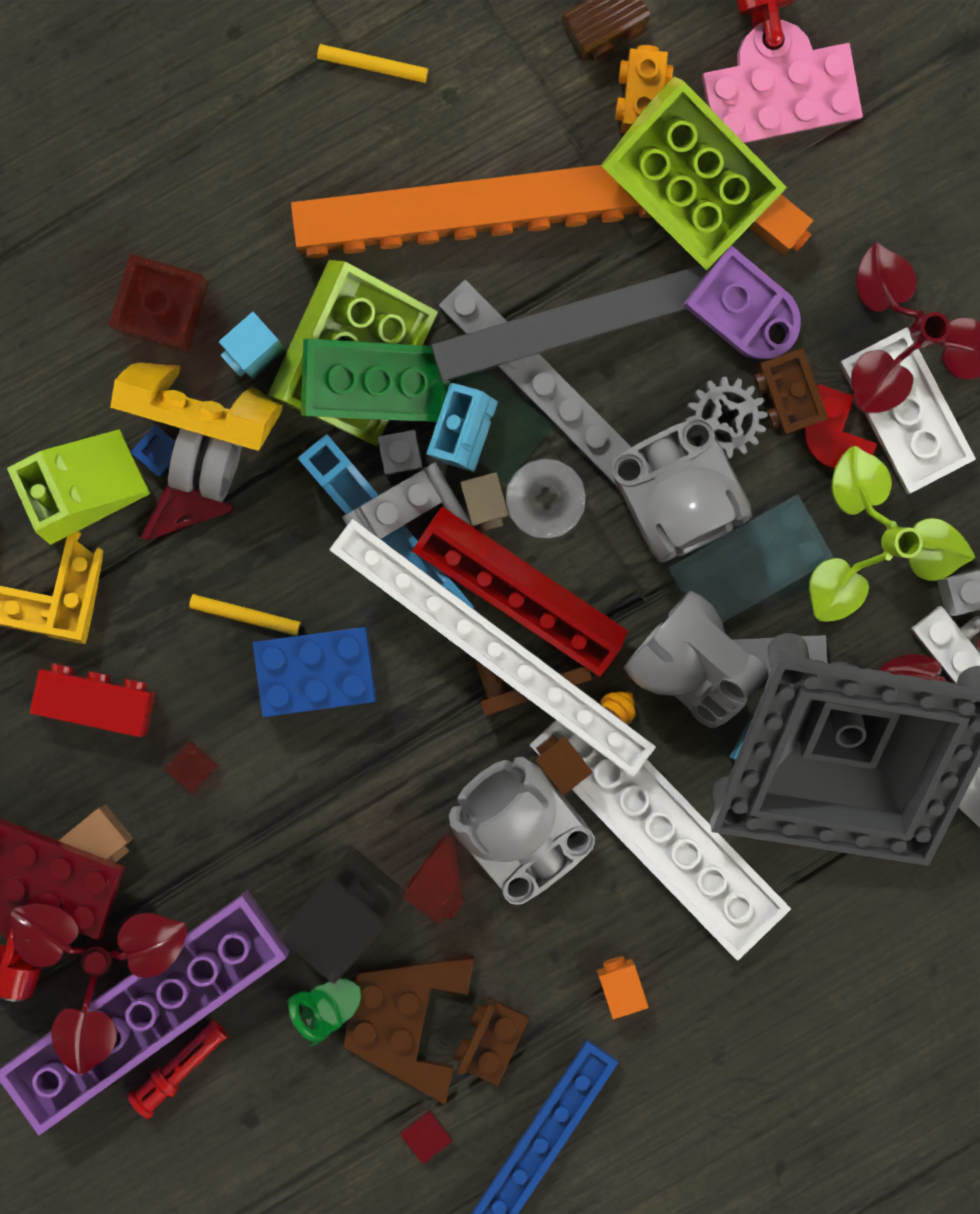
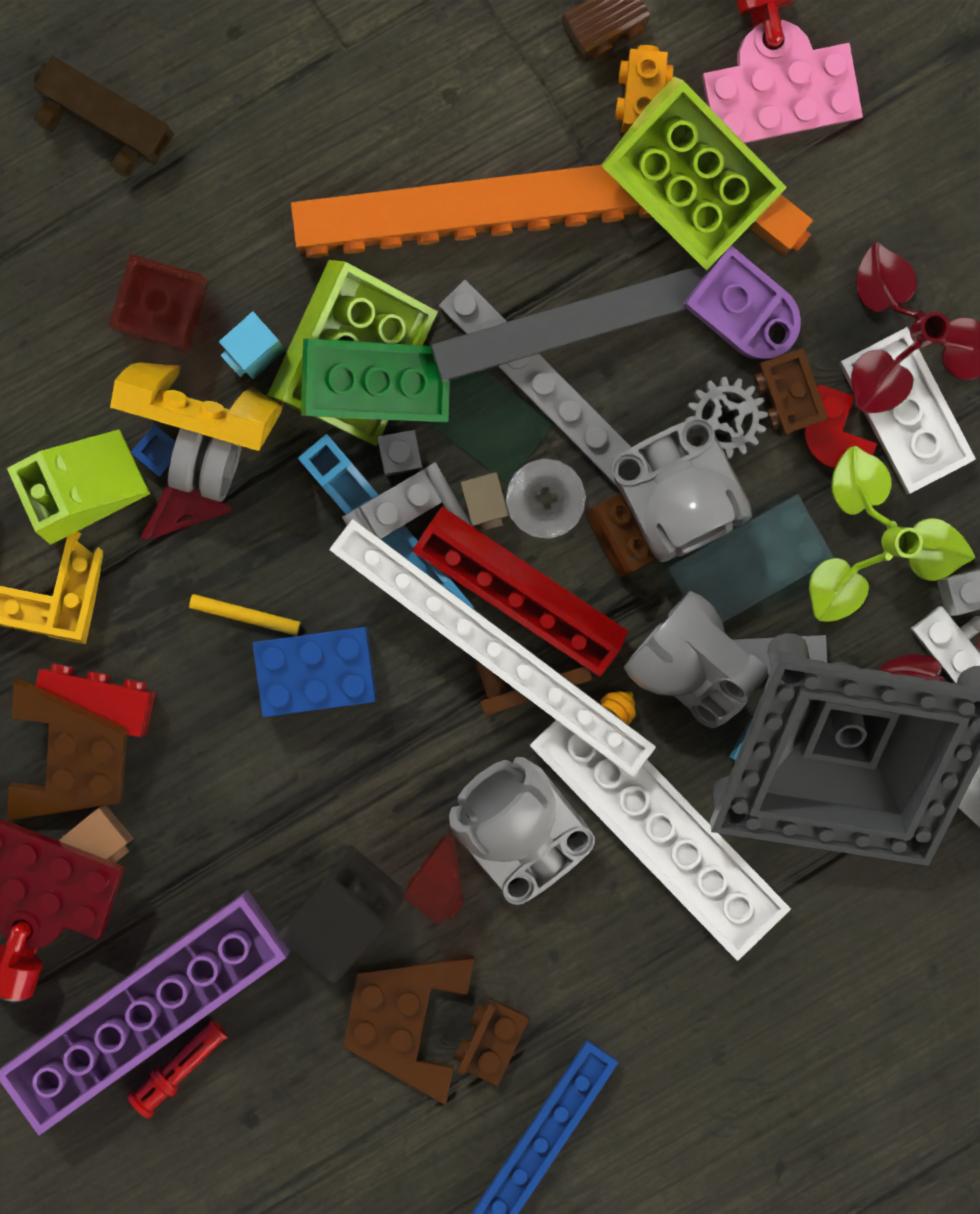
dark red plant [11,903,187,1074] -> none
clear red tile [165,741,219,794] -> none
green piece [287,978,362,1047] -> none
yellow bar [317,44,429,83] -> none
dark red tile [400,1109,452,1164] -> none
medium azure brick [426,383,498,472] -> none
reddish brown brick [534,734,593,796] -> none
orange brick [597,956,649,1019] -> none
none -> reddish brown wing [7,678,127,821]
none -> dark brown brick [33,55,174,179]
none -> reddish brown bracket [584,492,656,578]

